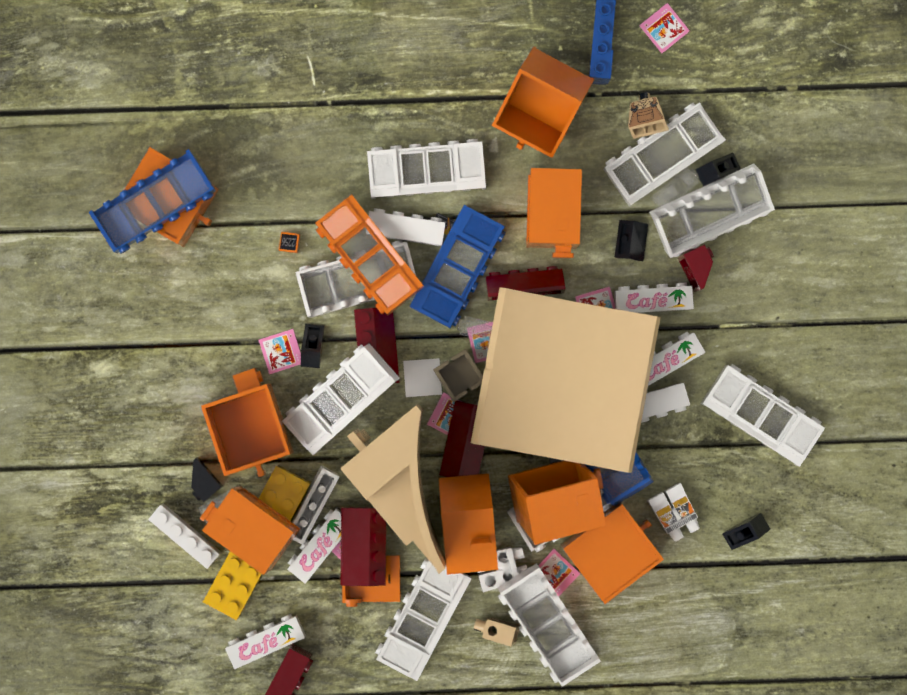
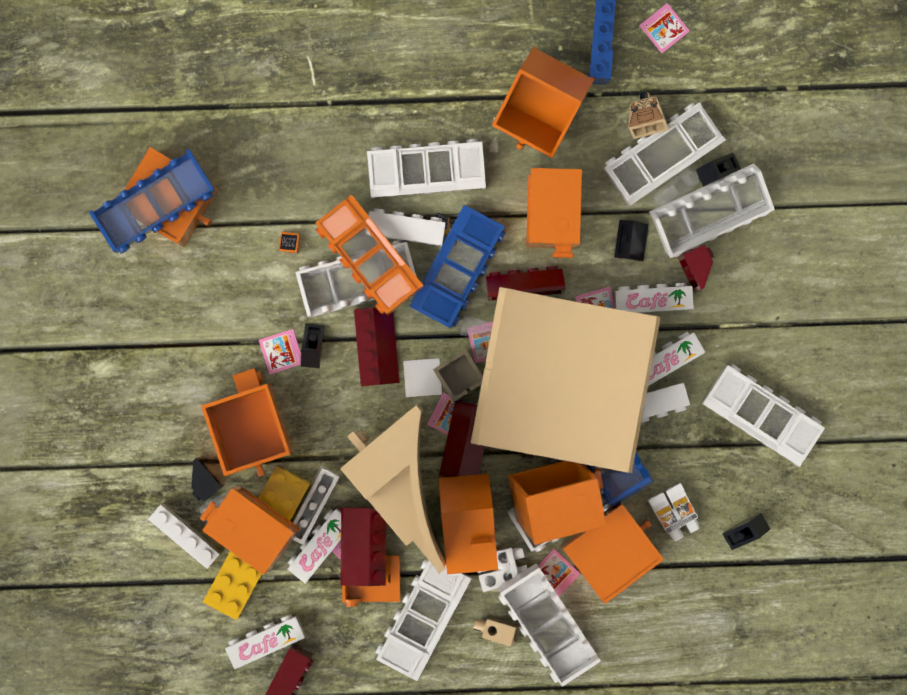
white window [282,344,400,455] -> none

